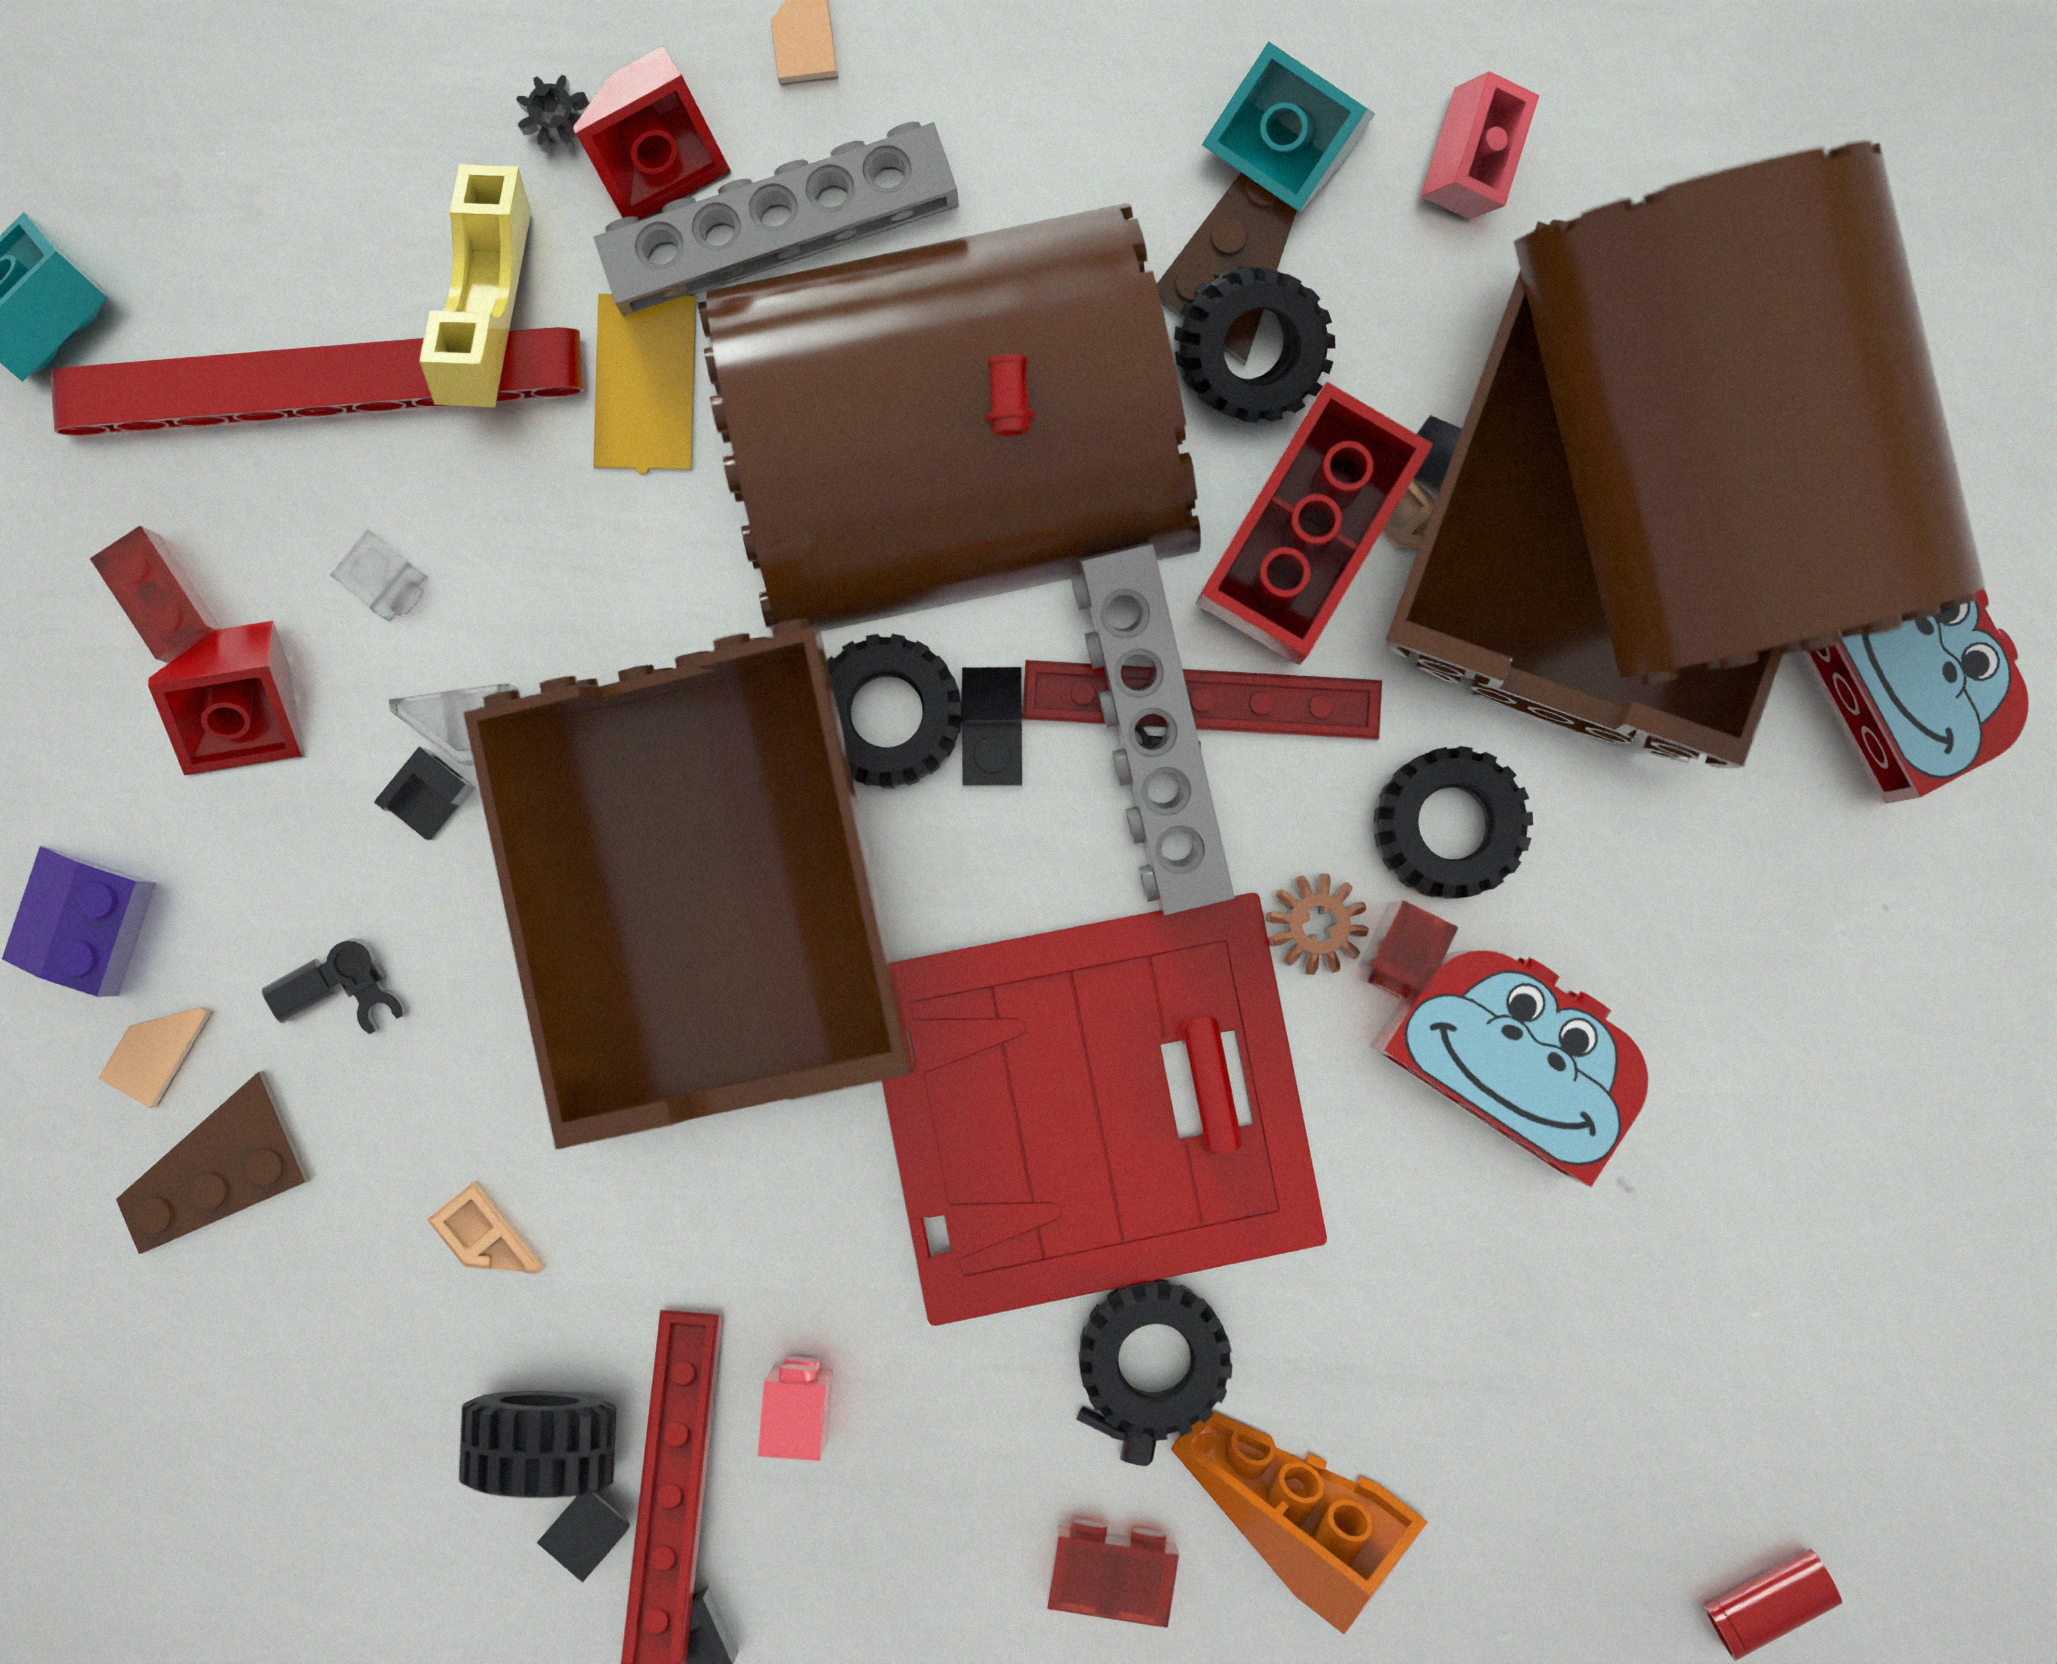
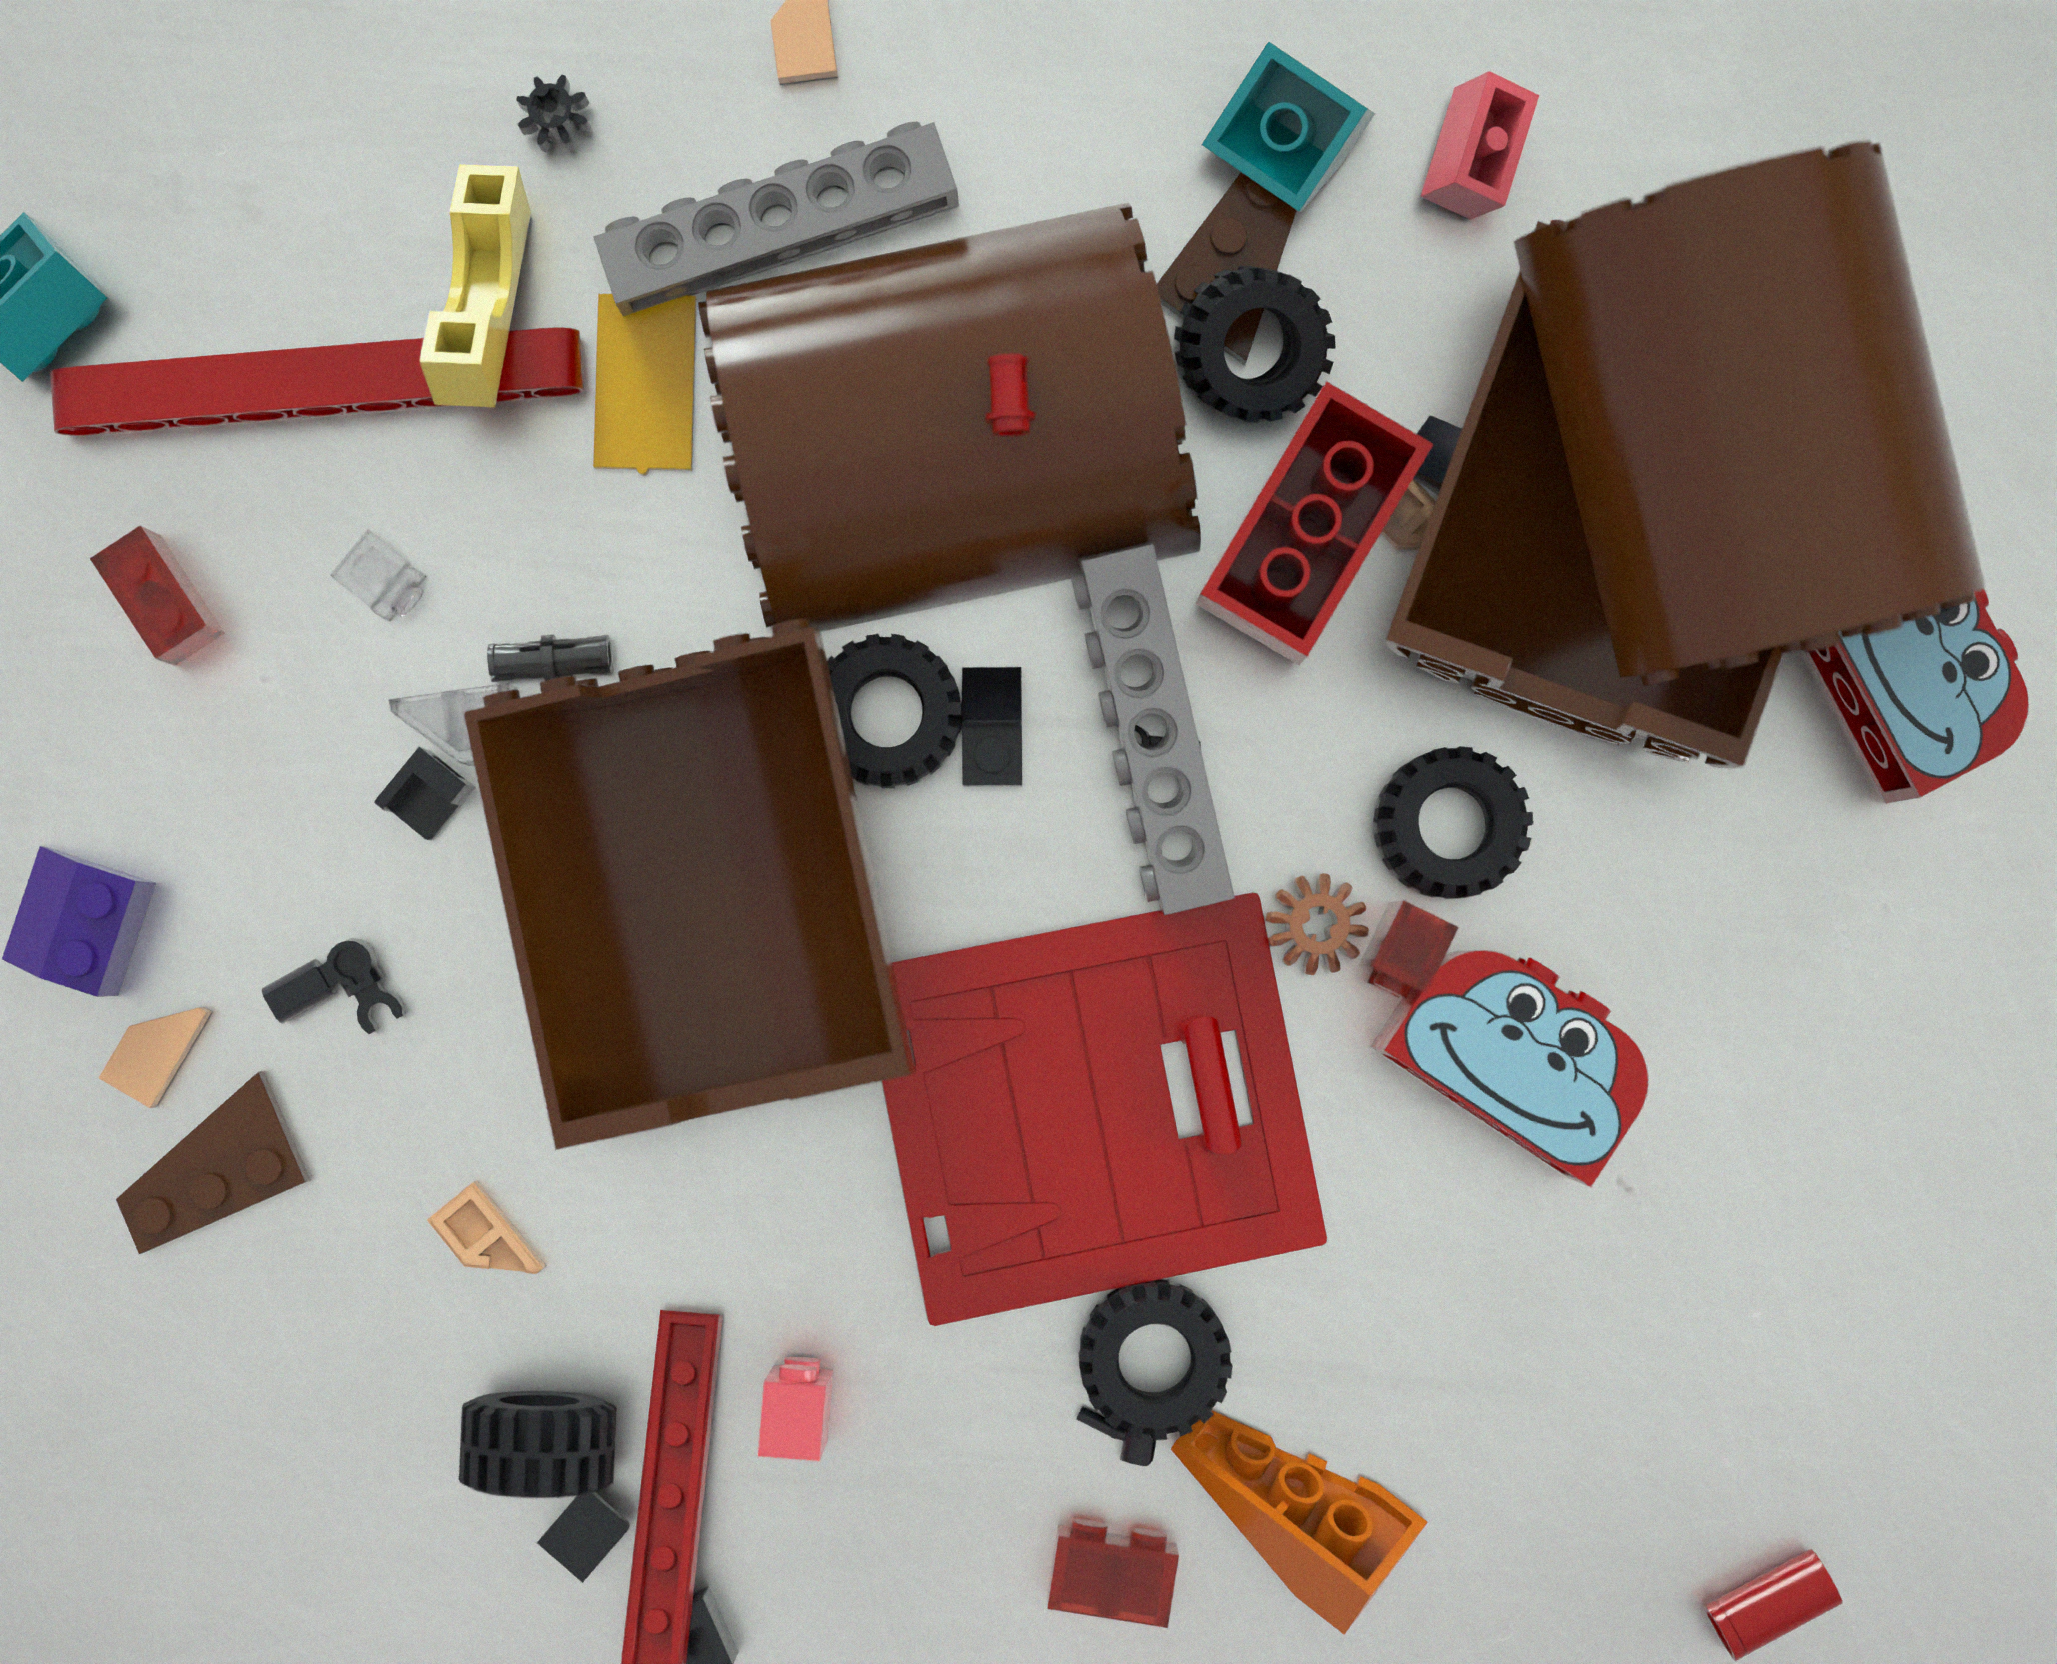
red slope [148,621,302,775] -> none
red slope [573,46,731,220] -> none
red tile [1022,660,1382,741] -> none
none -> dark grey pin [487,634,612,682]

